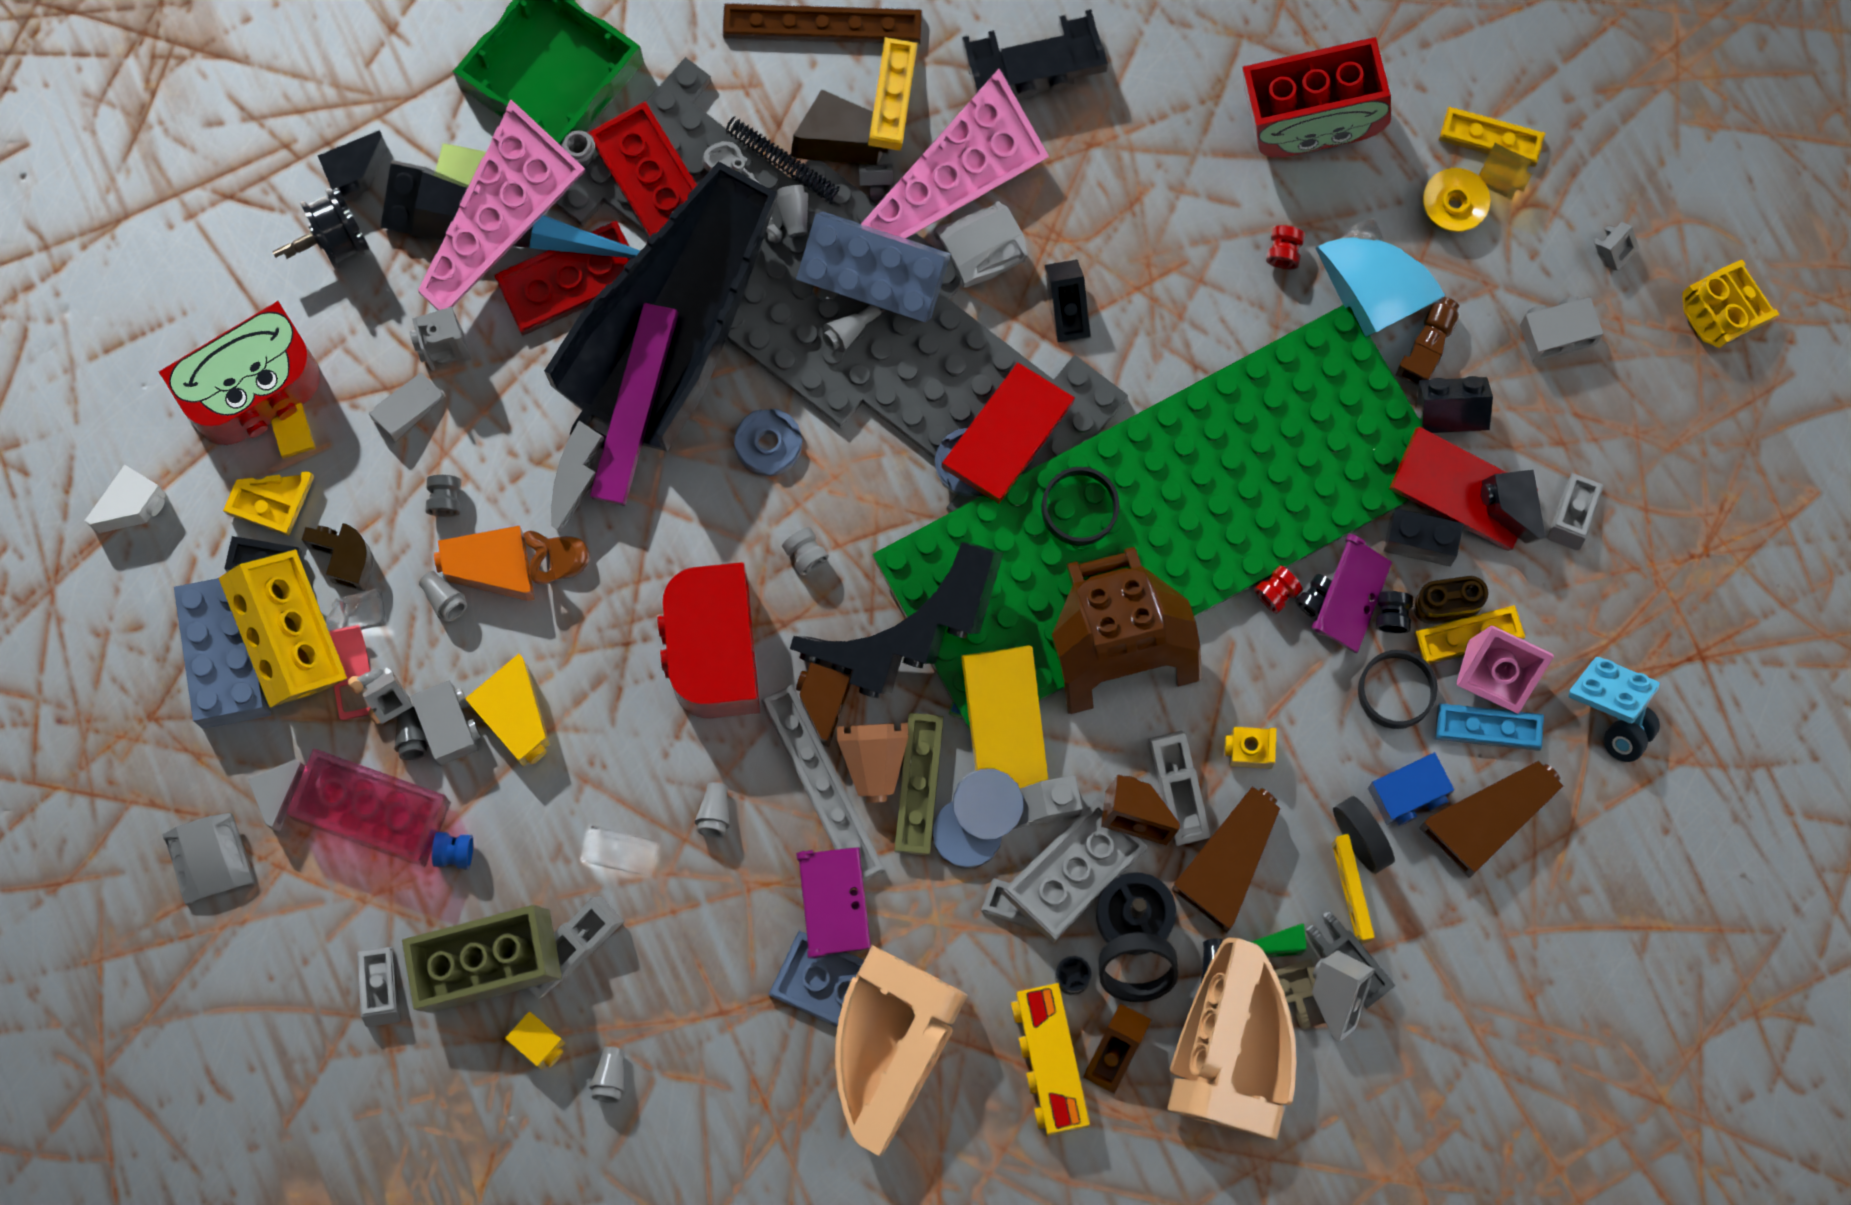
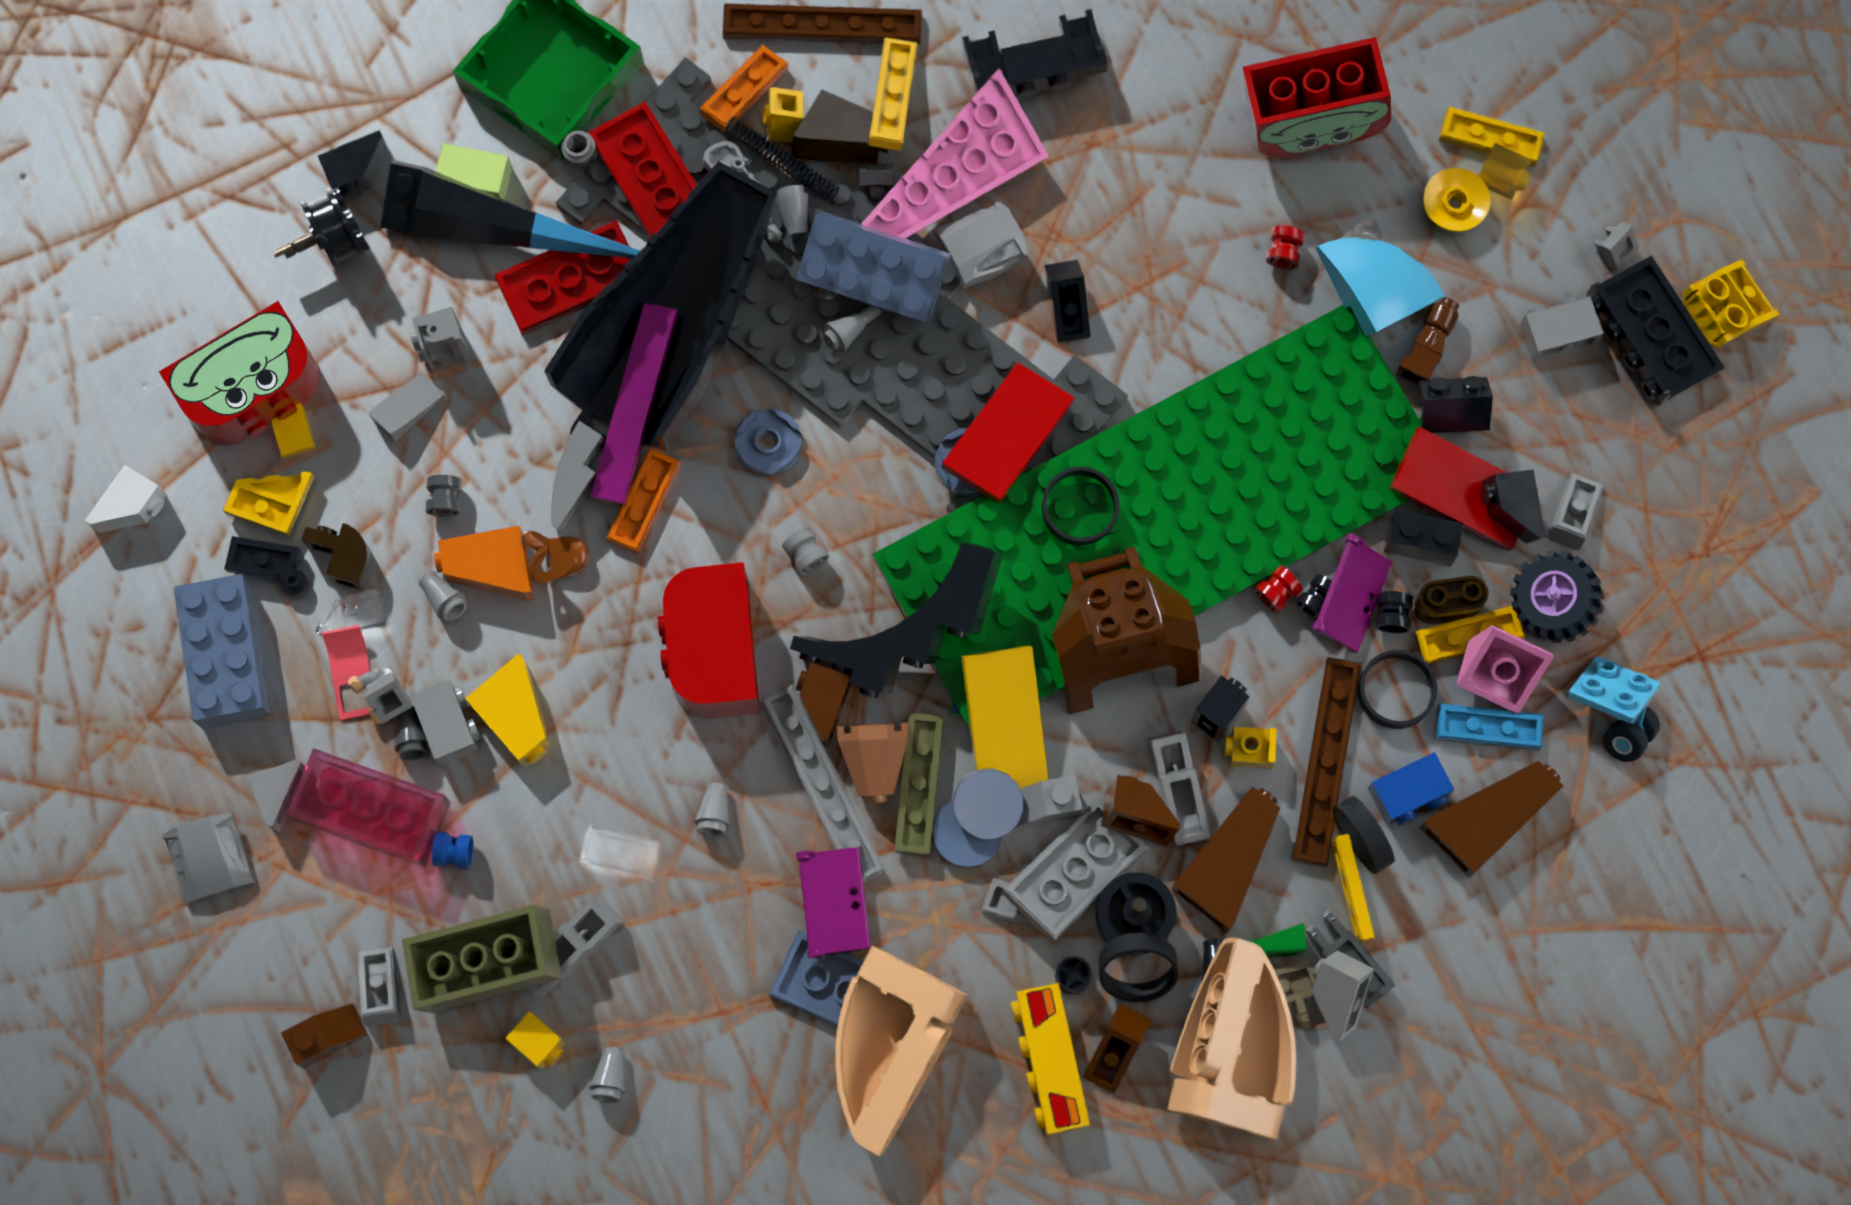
yellow brick [218,549,347,708] -> none
bright pink wing [418,99,585,311] -> none
none -> reddish brown slope [281,1003,369,1069]
none -> orange tile [606,448,681,554]
none -> orange tile [699,44,788,133]
none -> yellow brick [763,87,803,142]
none -> black brick [1191,675,1250,743]
none -> reddish brown tile [1291,657,1361,868]
none -> black wheel [1510,550,1605,643]
none -> black bracket [1586,255,1725,407]

